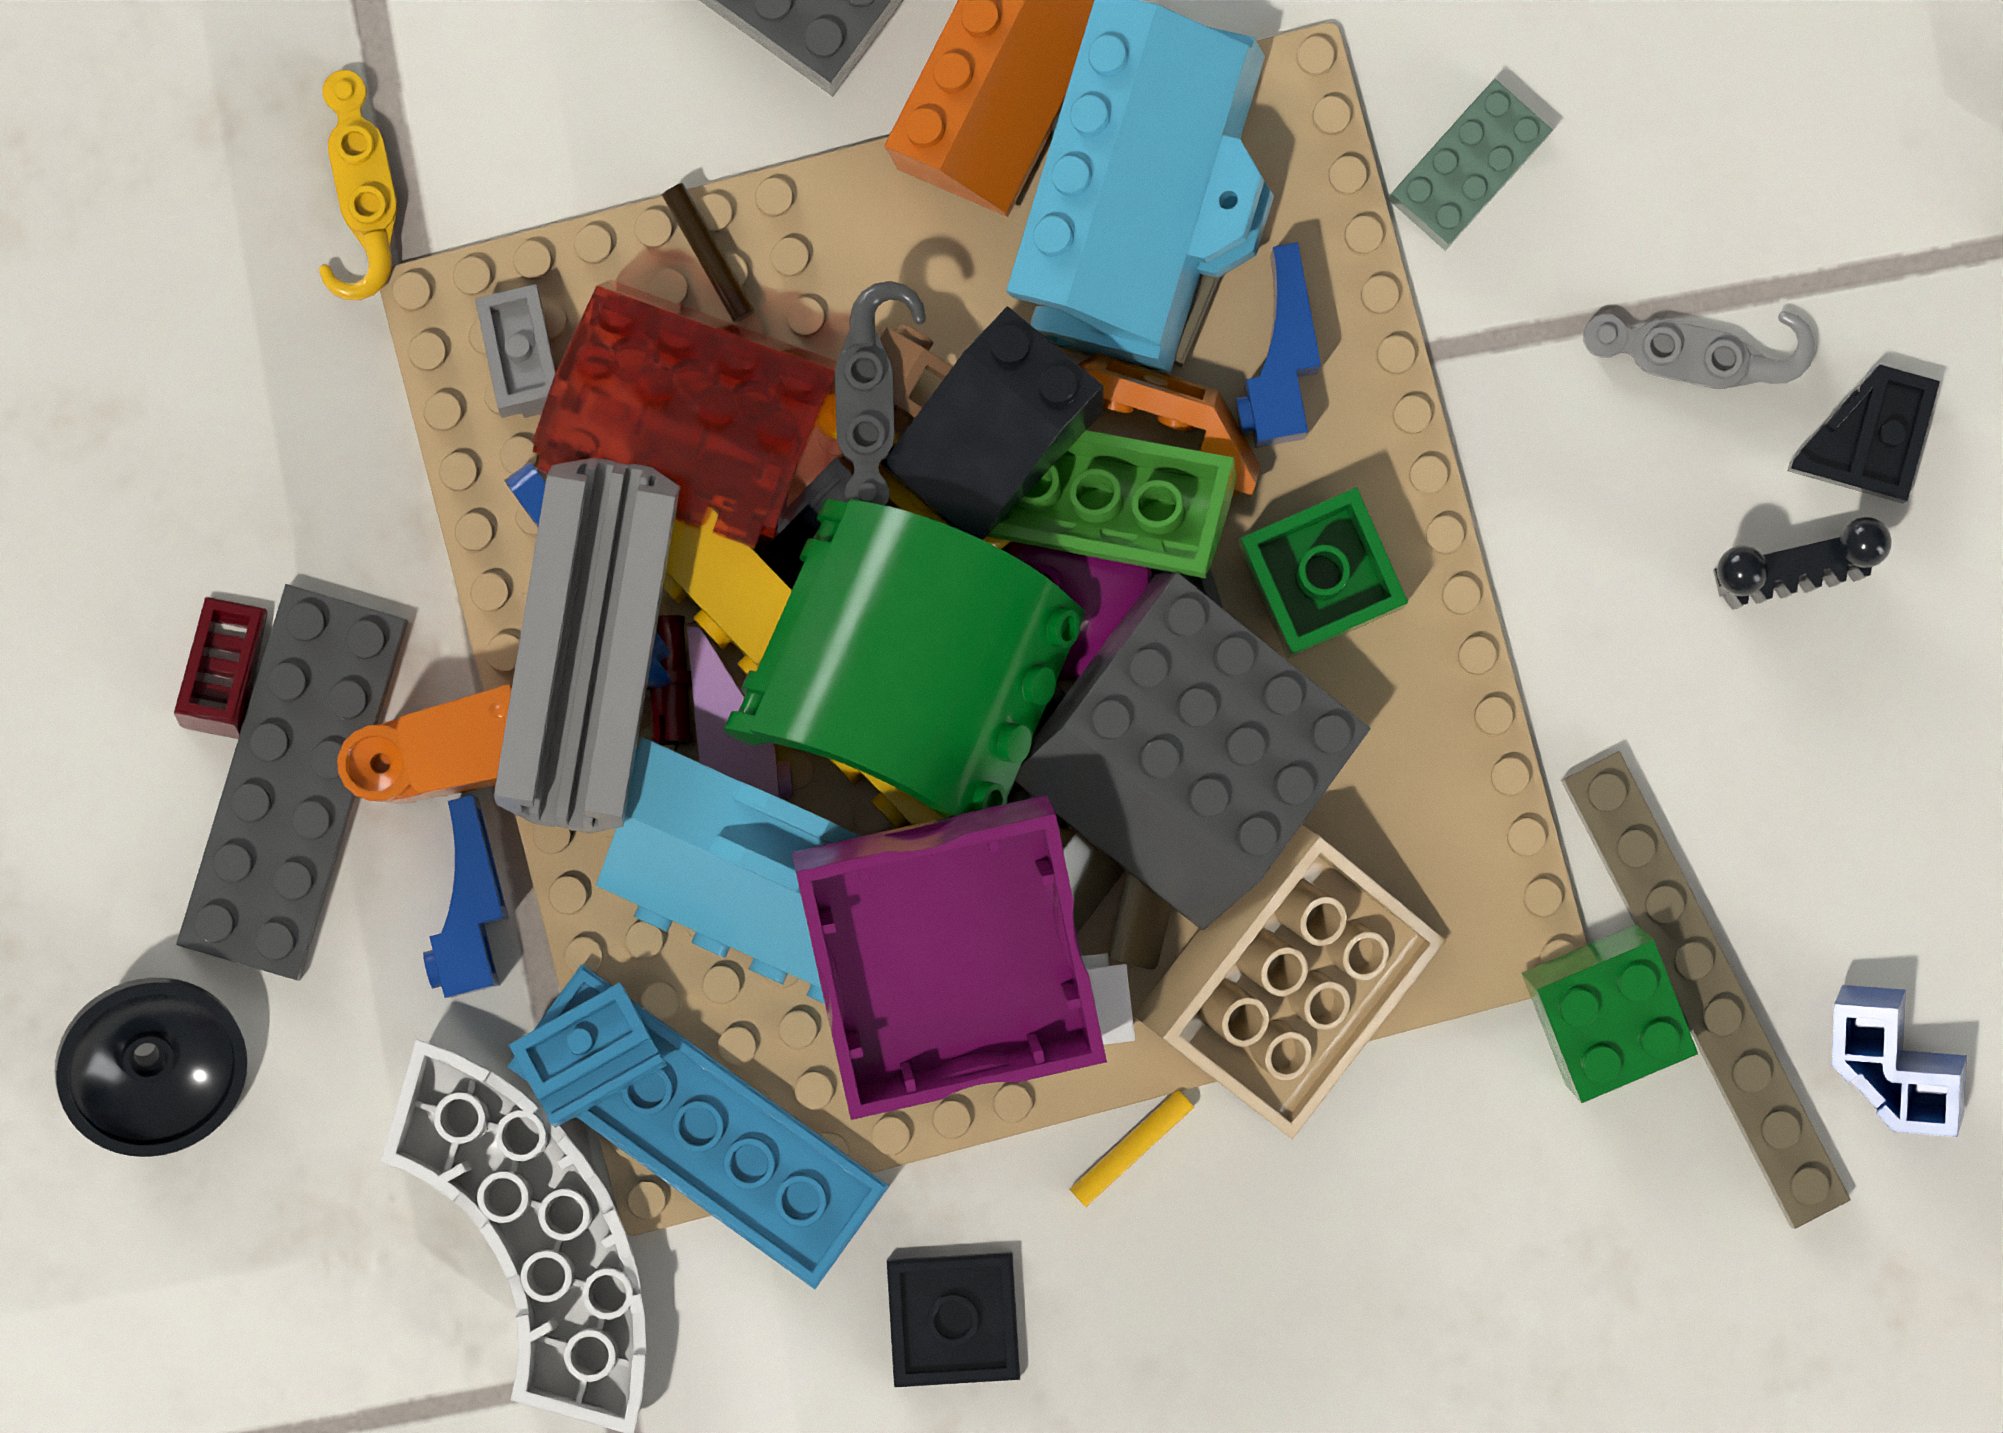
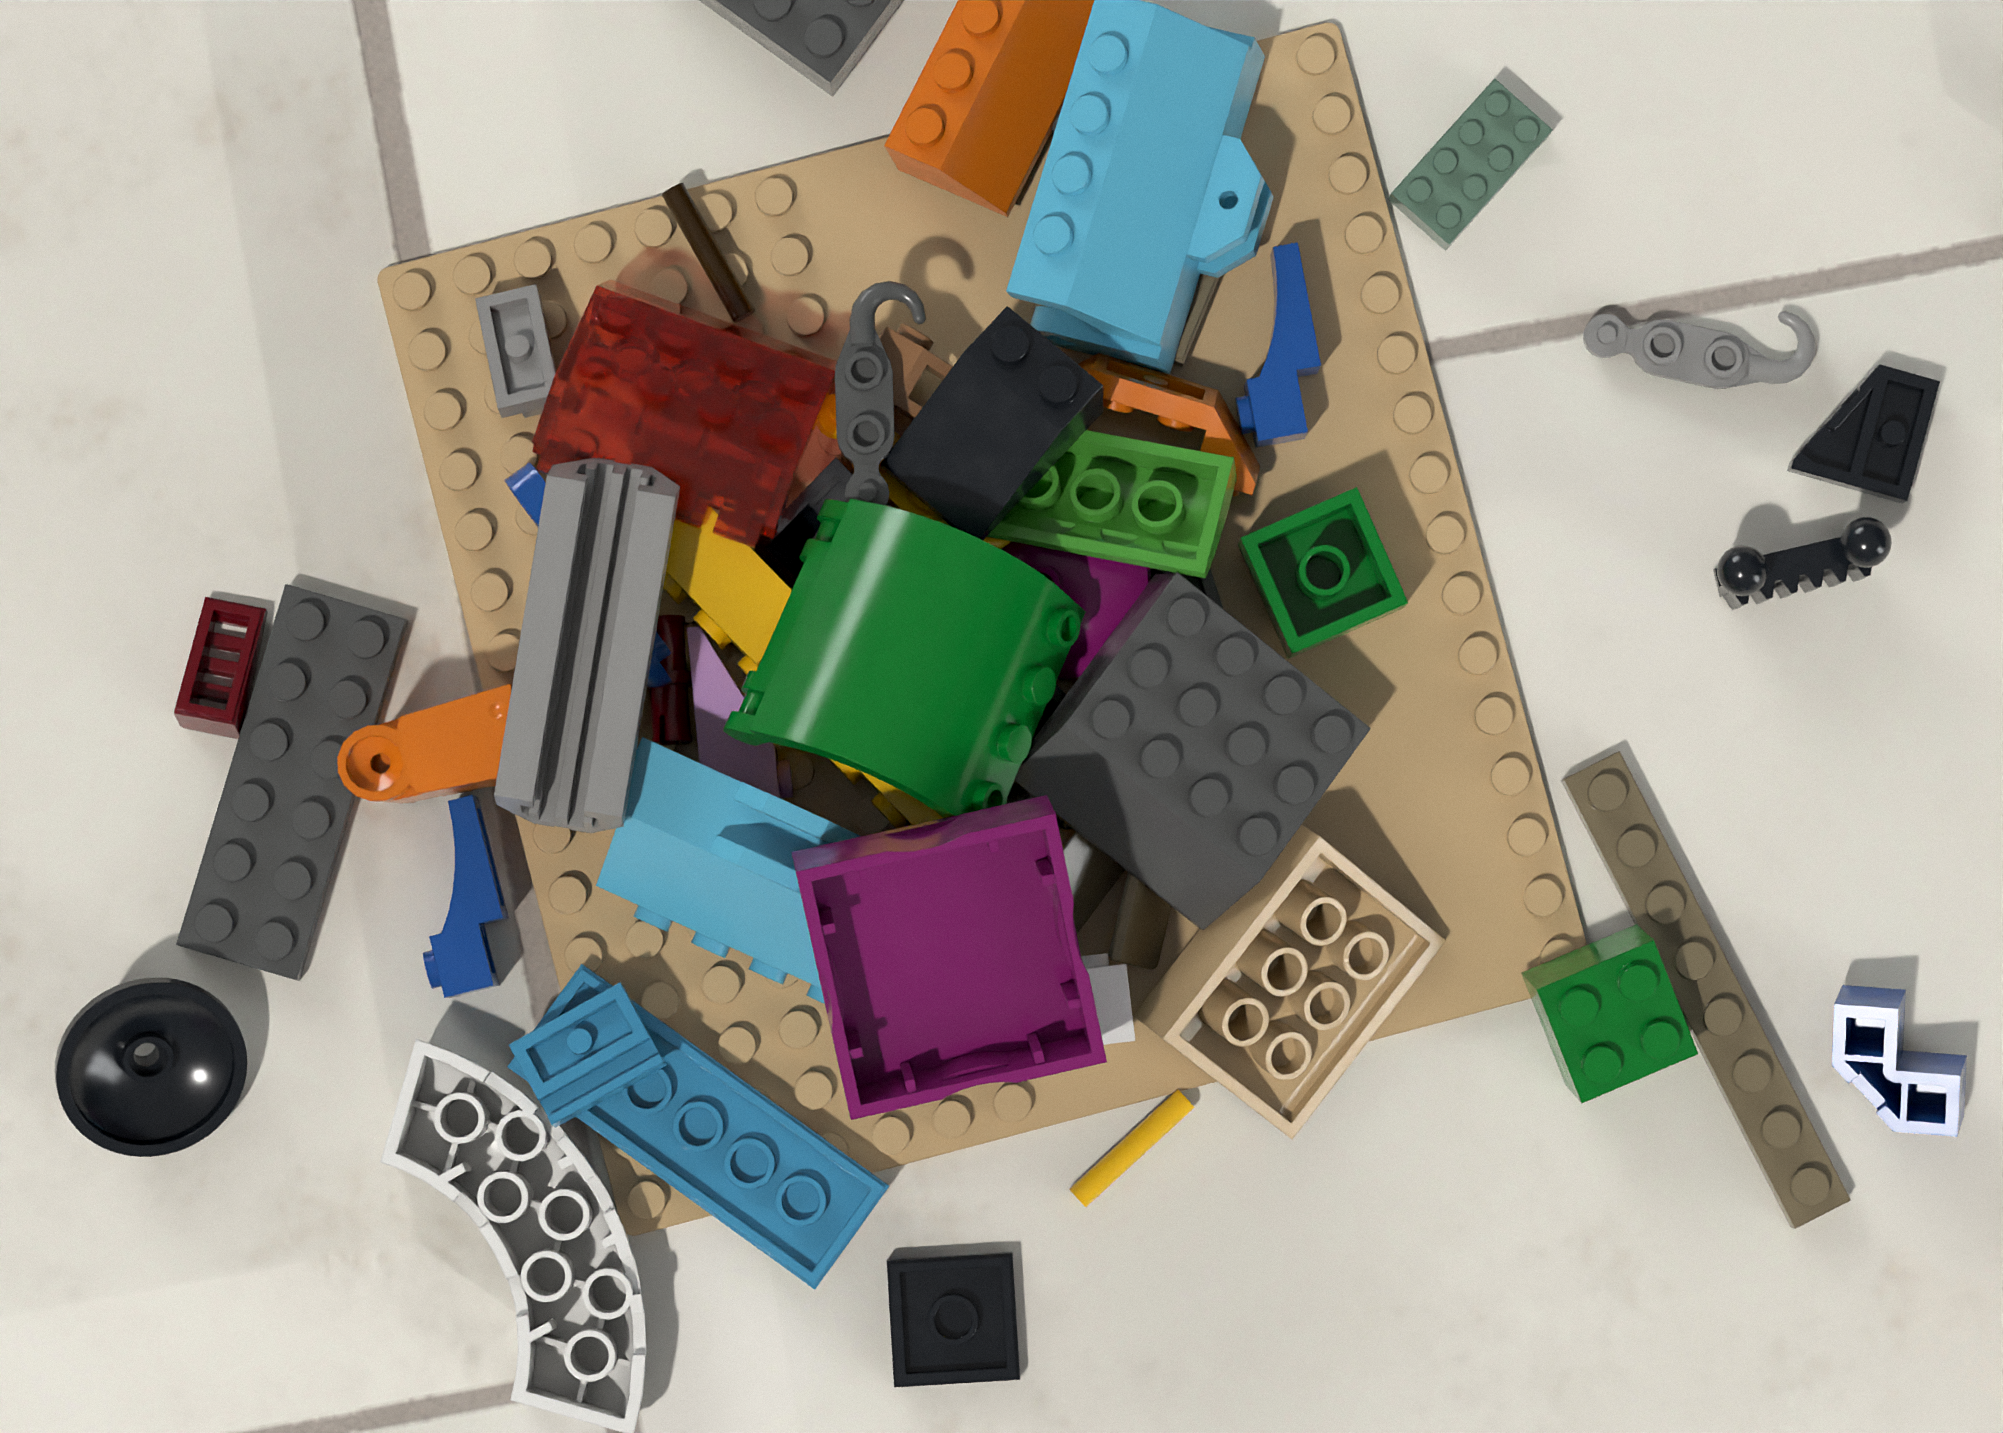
yellow piece [319,70,397,301] -> none

